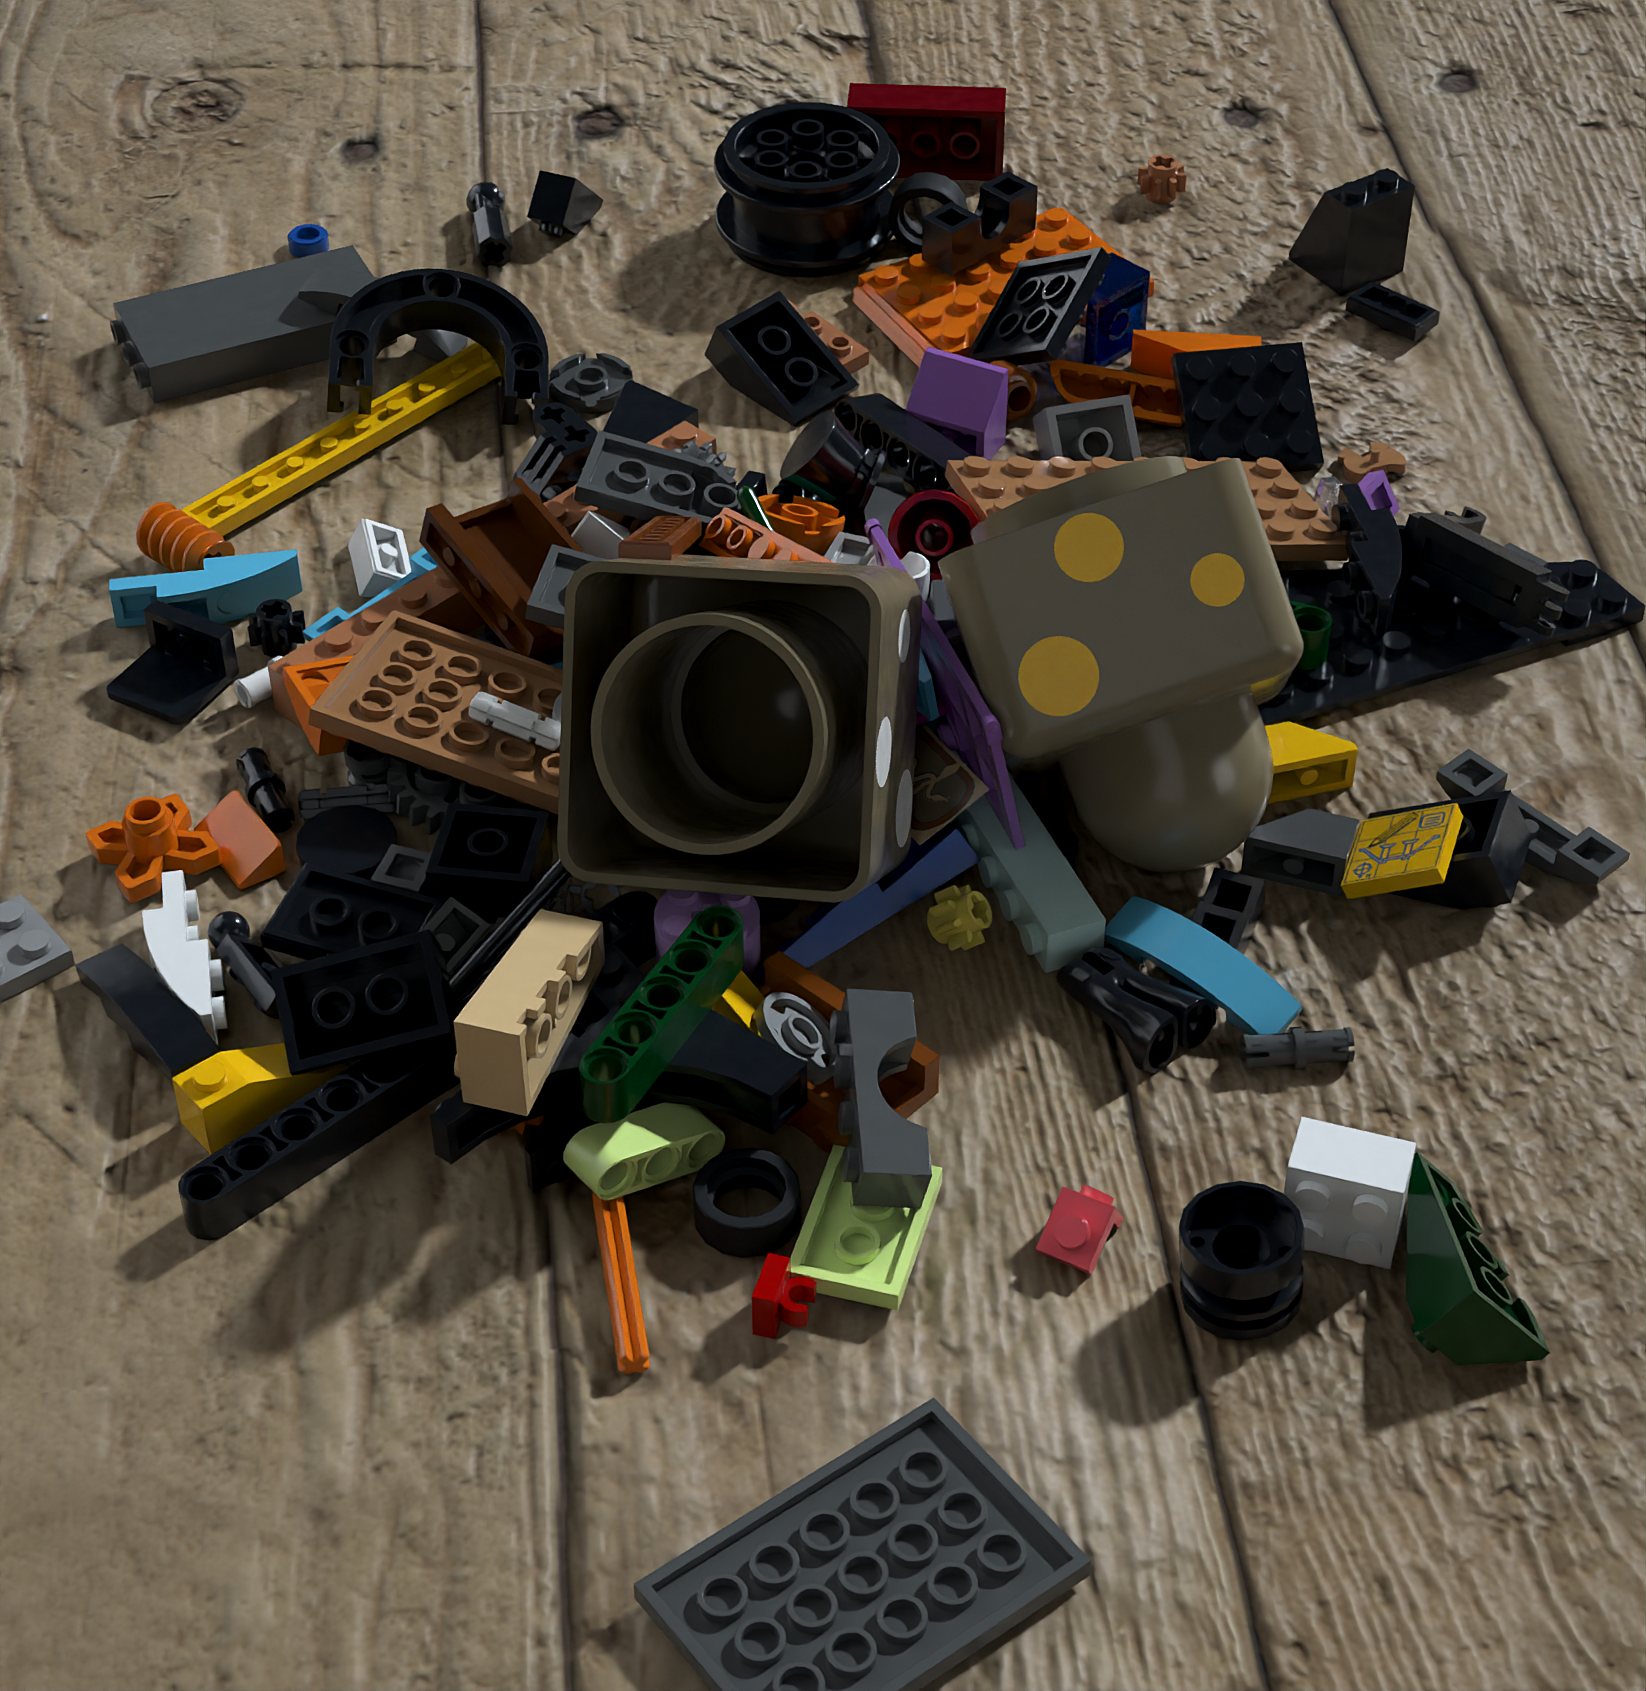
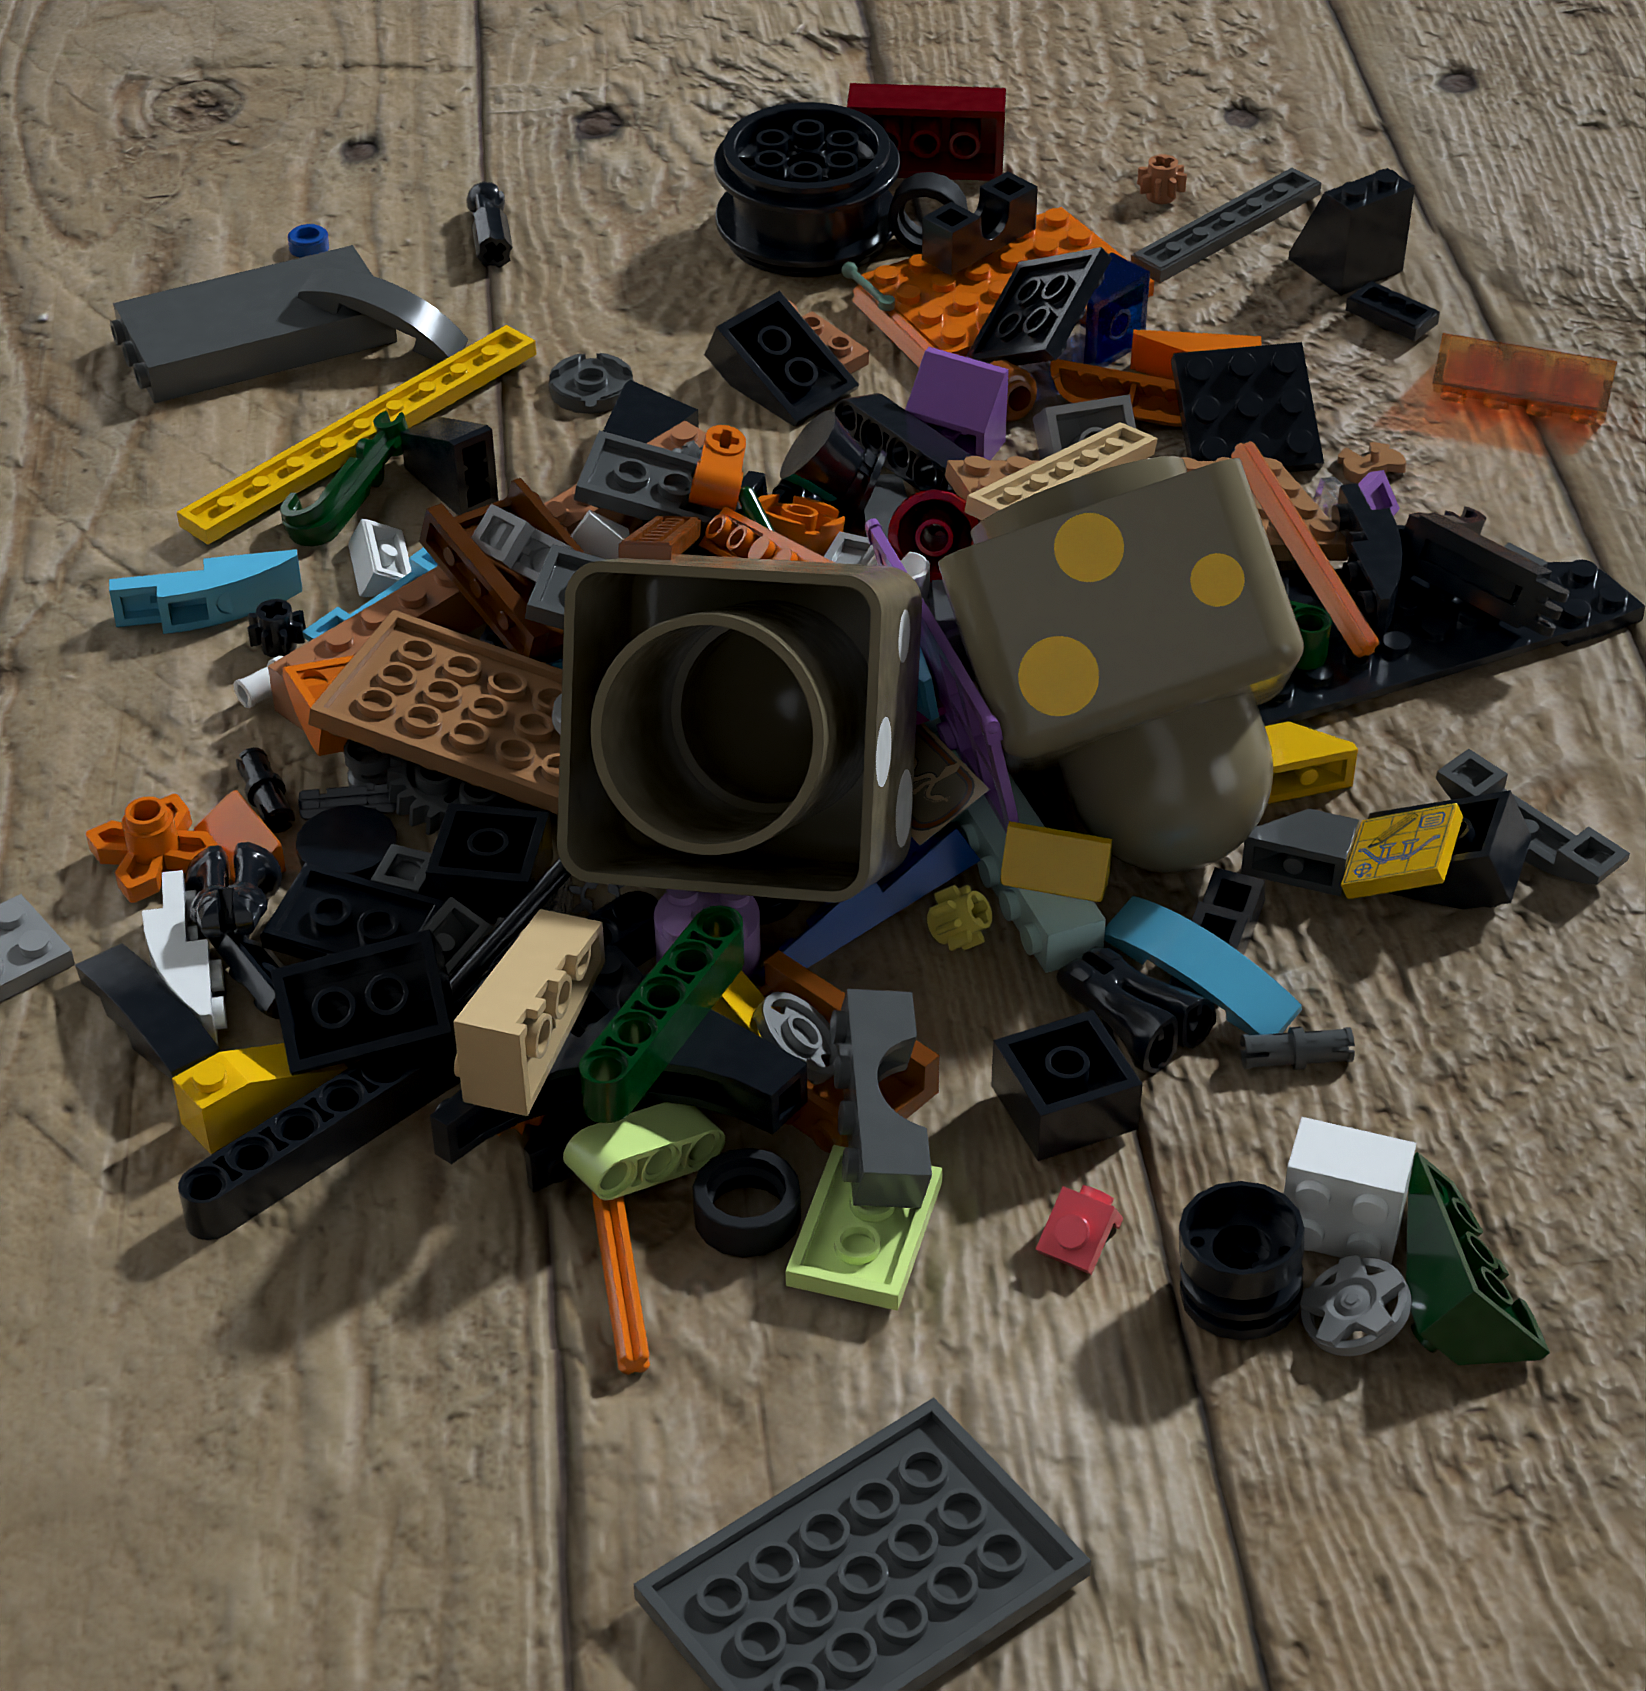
black bracket [106,600,239,725] -> none
orange piece [136,502,235,573] -> none
black piece [327,268,549,425] -> none
white axle [468,692,561,750] -> none
black piece [513,402,598,503] -> none
black slope [527,170,603,238] -> none
red tile [752,1253,816,1339] -> none
none -> black piece [185,842,282,939]
none -> dark green piece [280,411,409,547]
none -> black slope [400,416,499,515]
none -> light grey slope [471,504,574,584]
none -> orange piece [688,425,746,511]
none -> sand green hinge [841,262,895,311]
none -> tan plate [964,422,1158,521]
none -> black brick [991,1010,1143,1161]
none -> yellow slope [1000,821,1112,902]
none -> dark grey tile [1131,168,1321,283]
none -> orange axle [1231,441,1379,658]
none -> light grey wheel [1300,1255,1412,1356]
none -> clear orange slope [1432,333,1617,425]

